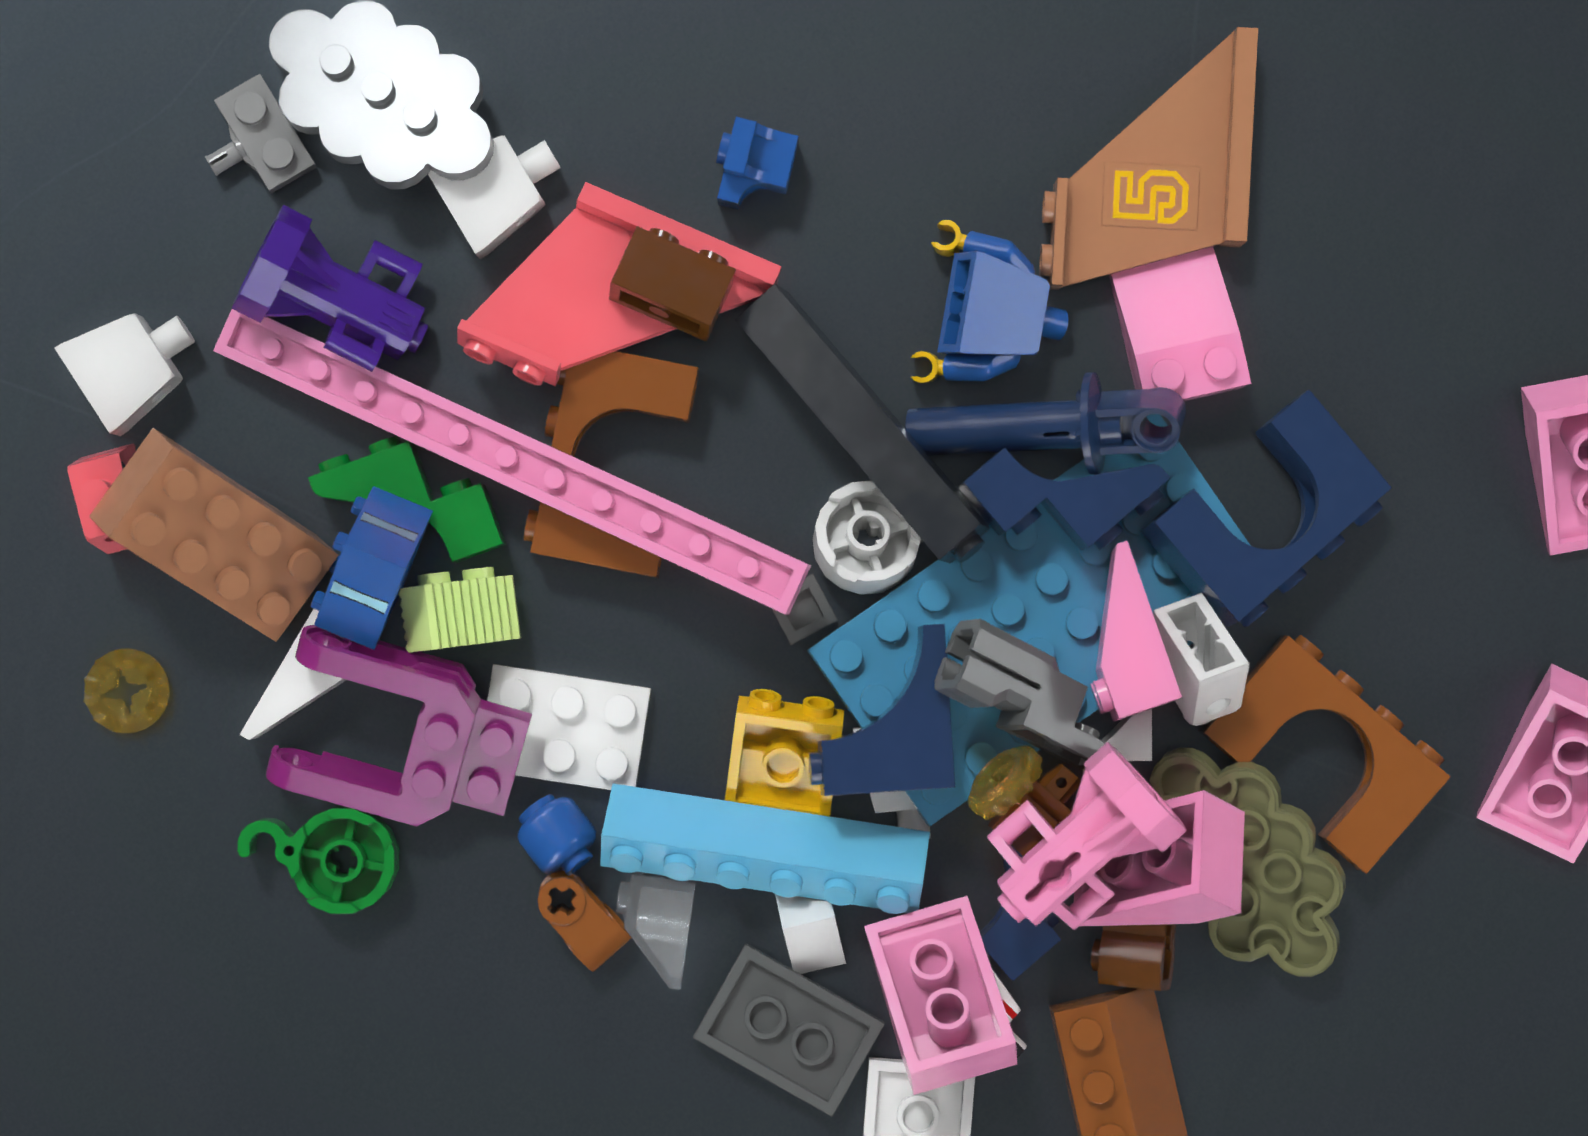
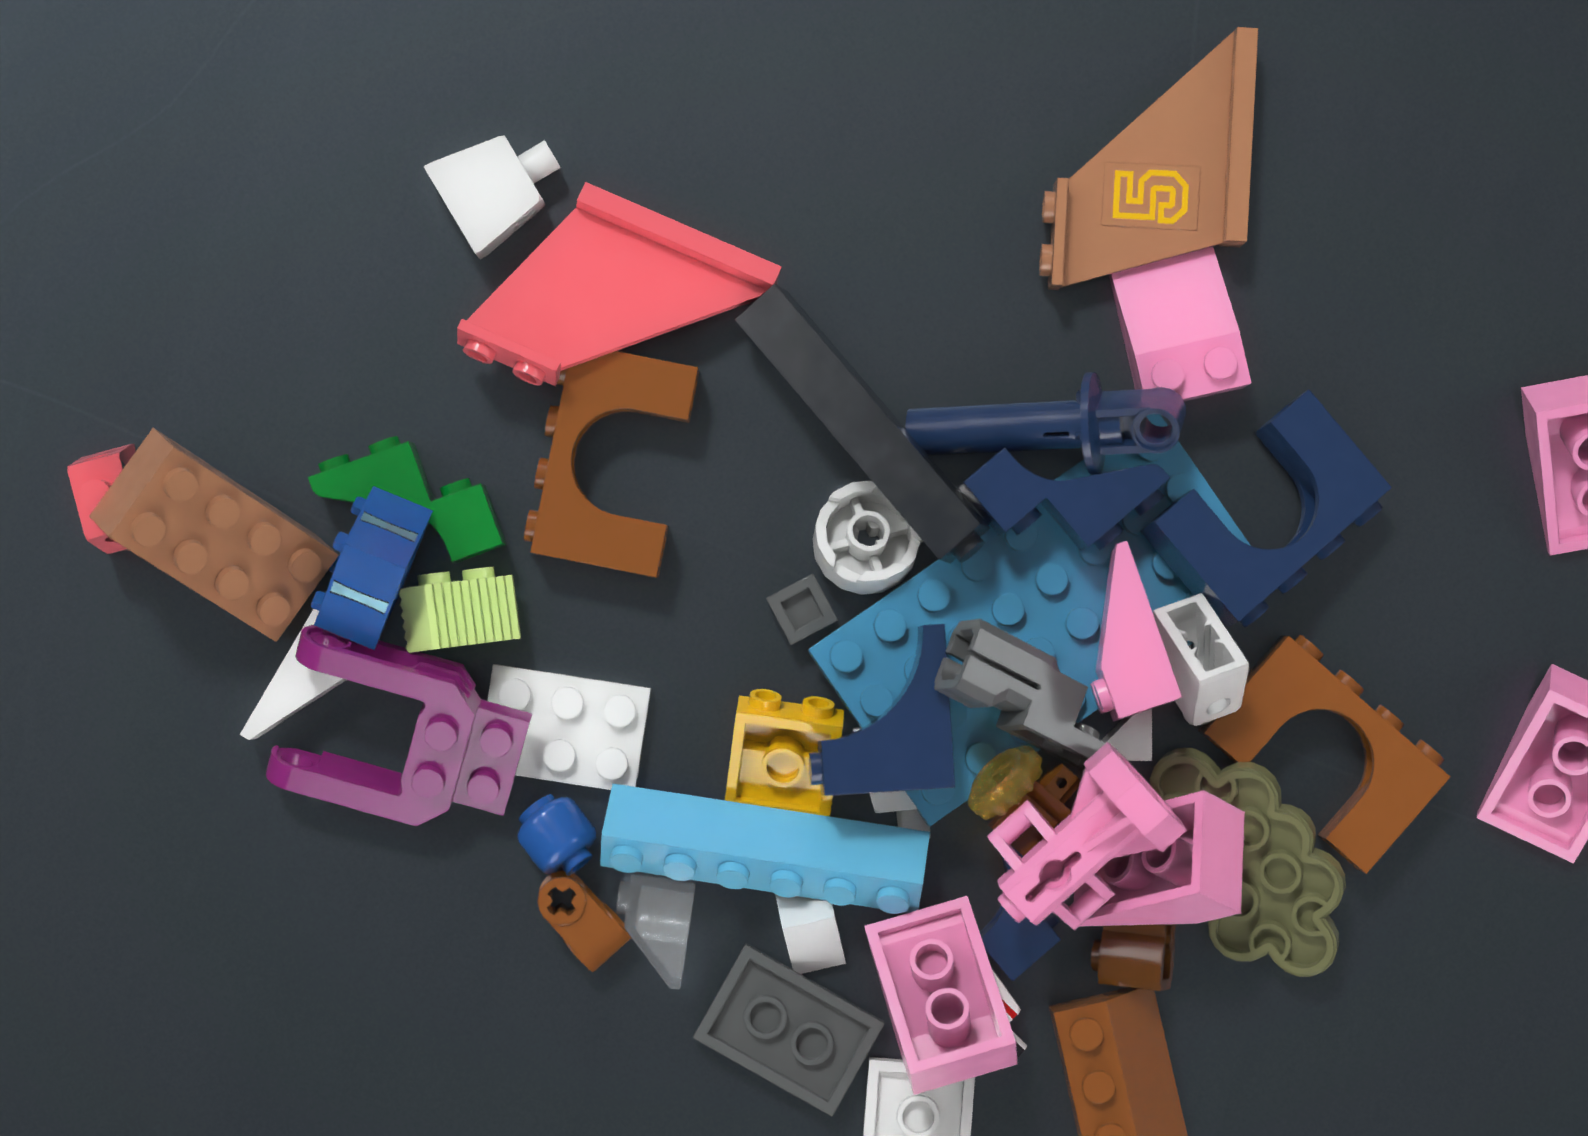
white torso [55,313,195,436] -> none
clear yellow gear [83,649,169,733] -> none
light grey plate [205,74,316,194] -> none
bright pink plate [213,309,811,615] -> none
dark purple piece [231,205,428,372] -> none
green piece [238,806,399,914] -> none
plate [269,1,494,189] -> none
reddish brown brick [609,226,736,342] -> none
blue brick [716,117,799,210] -> none
torso [911,220,1069,383] -> none

